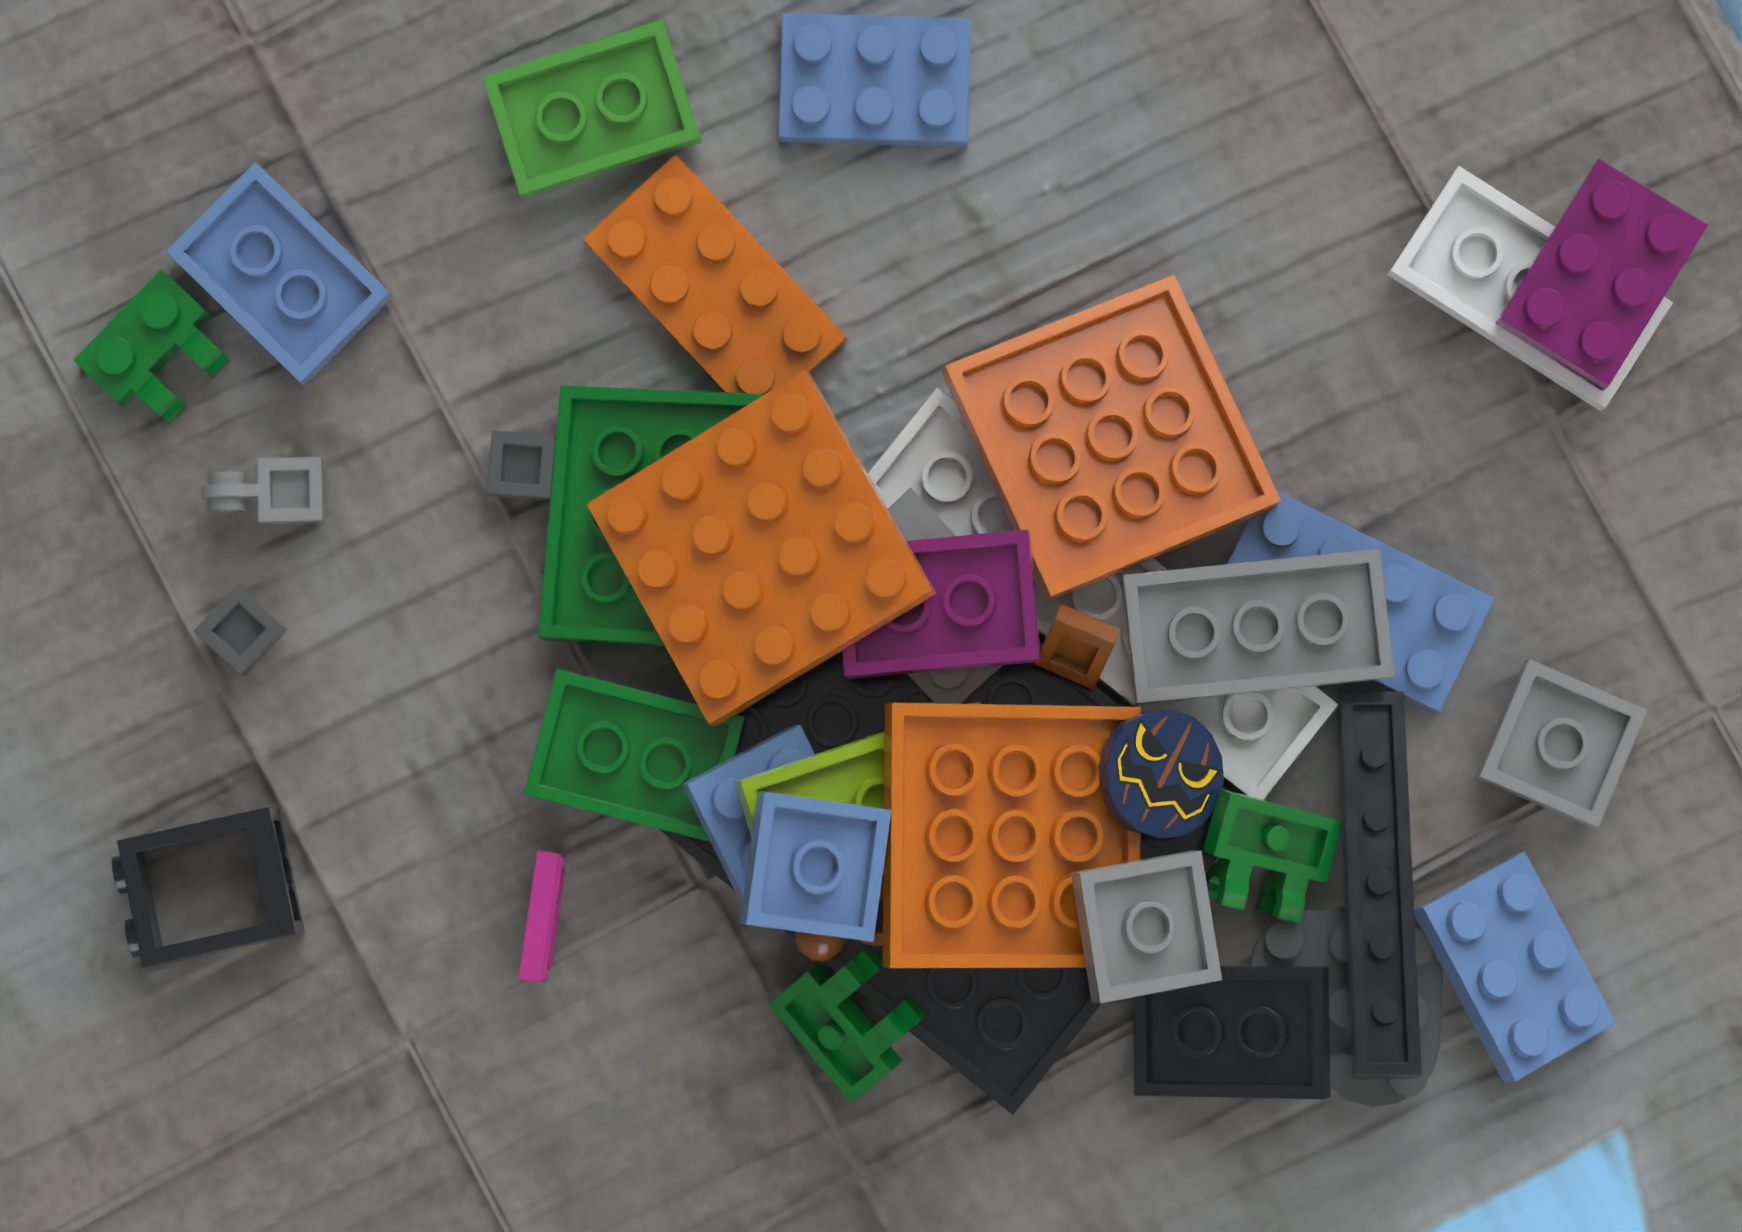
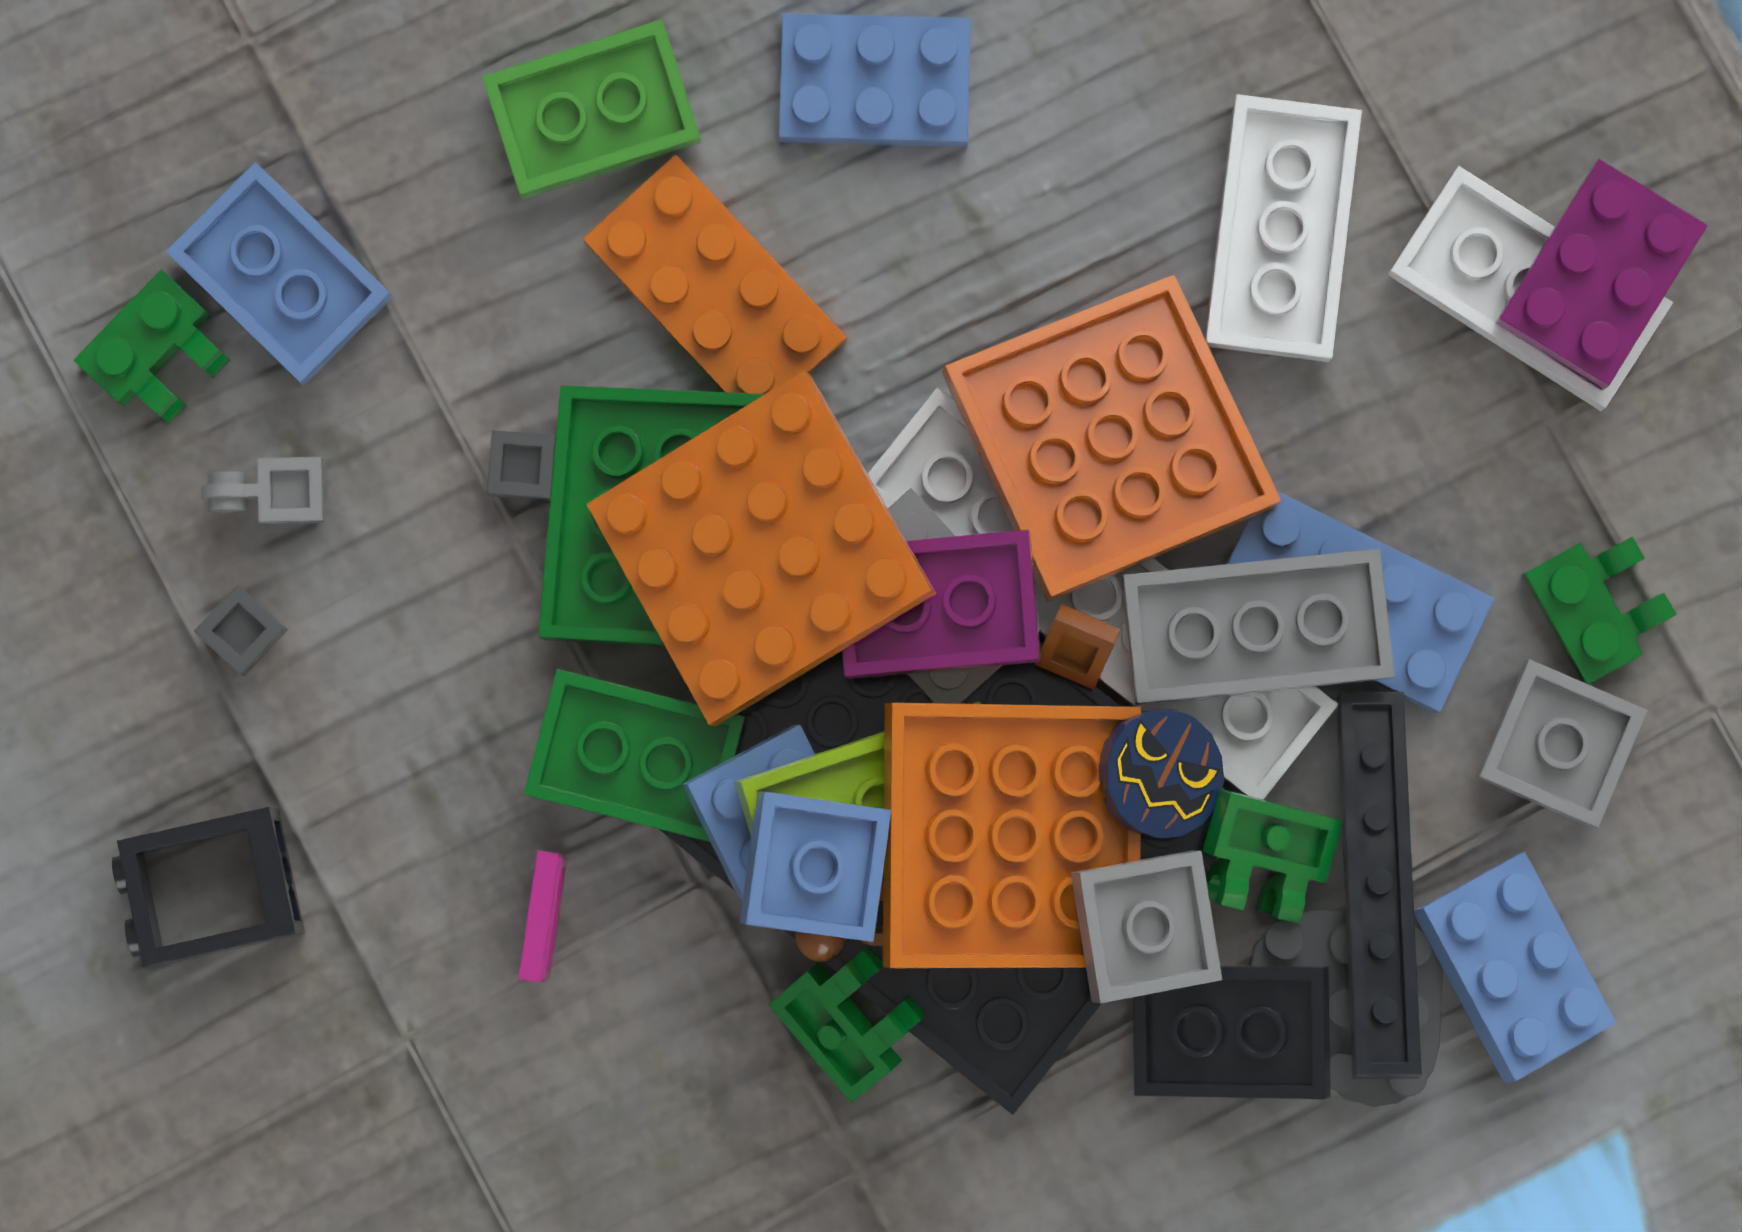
none -> white plate [1205,94,1362,362]
none -> green plate [1522,536,1677,684]

